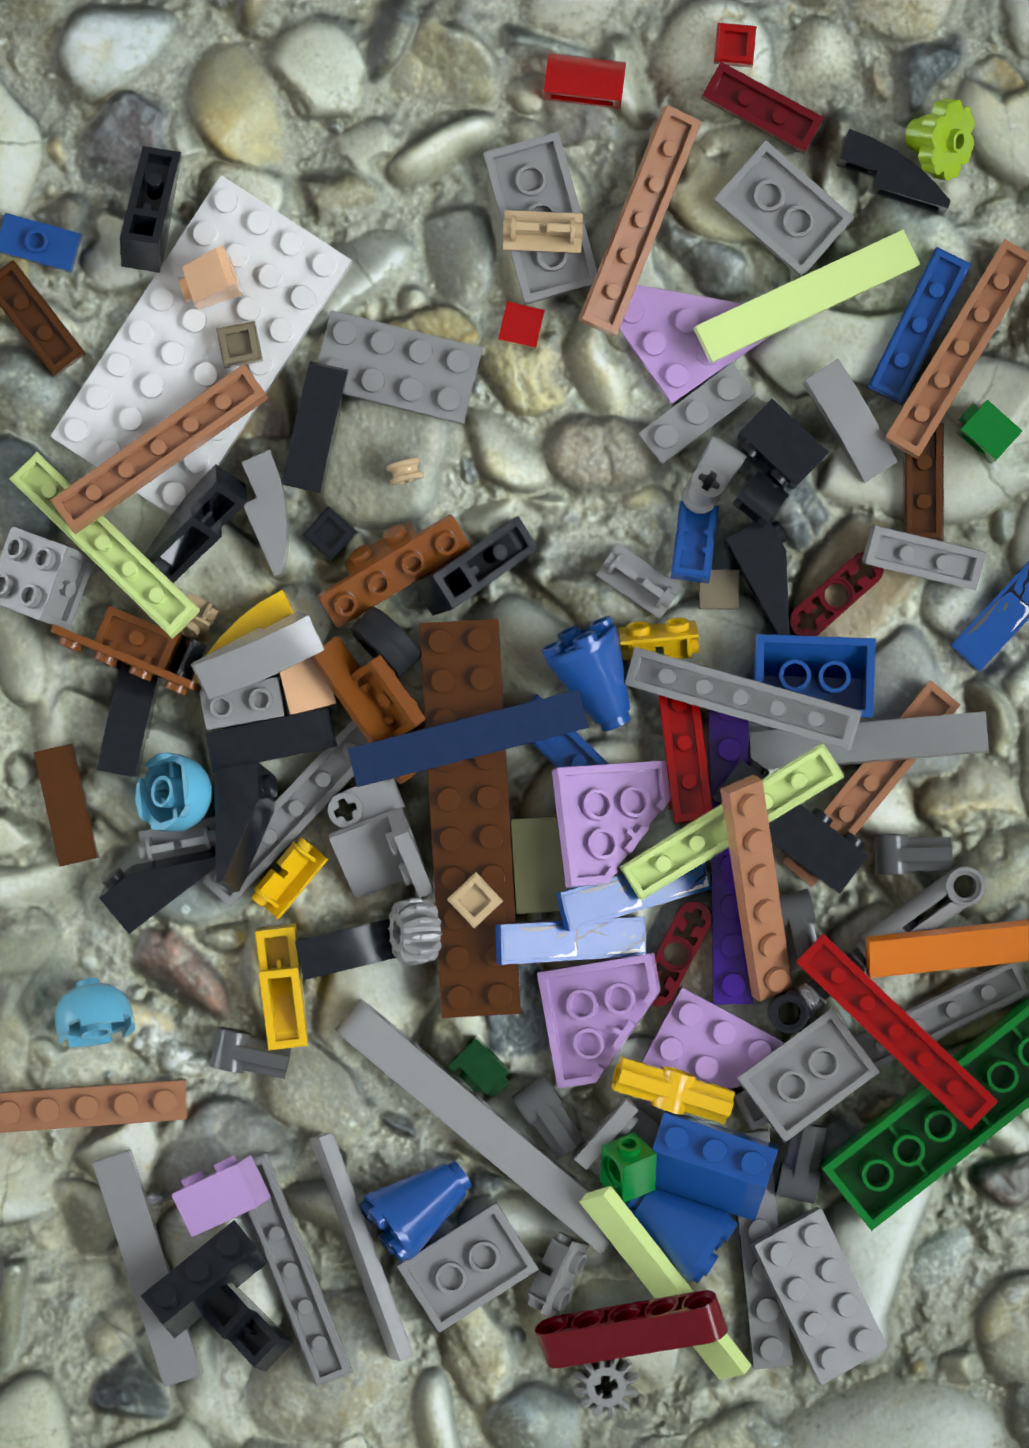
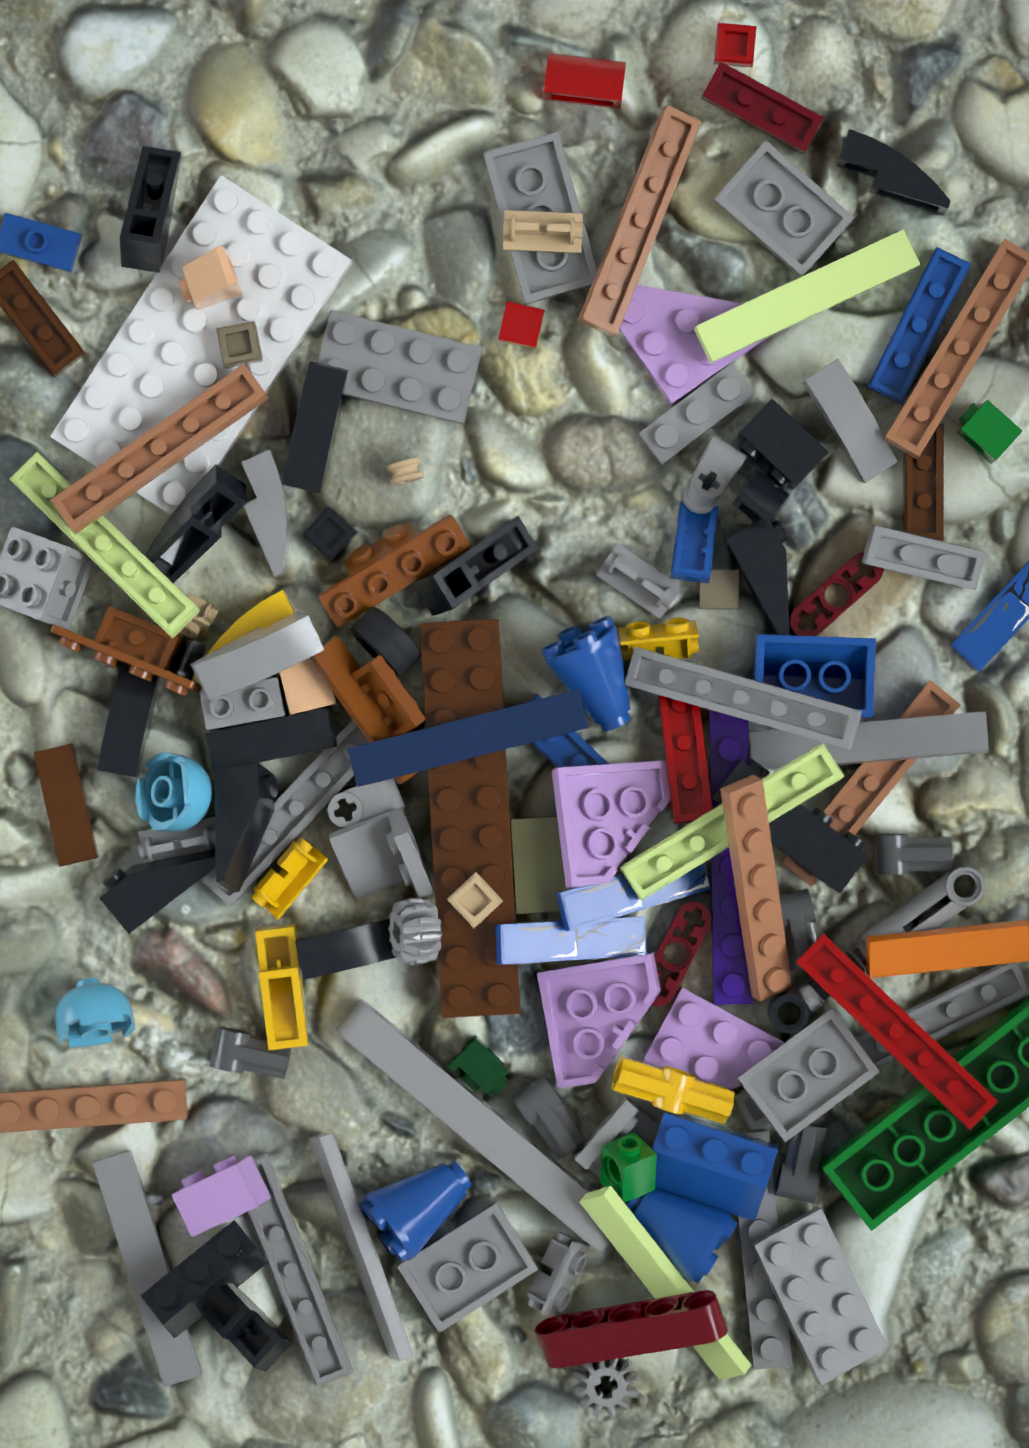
lime plant [905,98,975,181] -> none

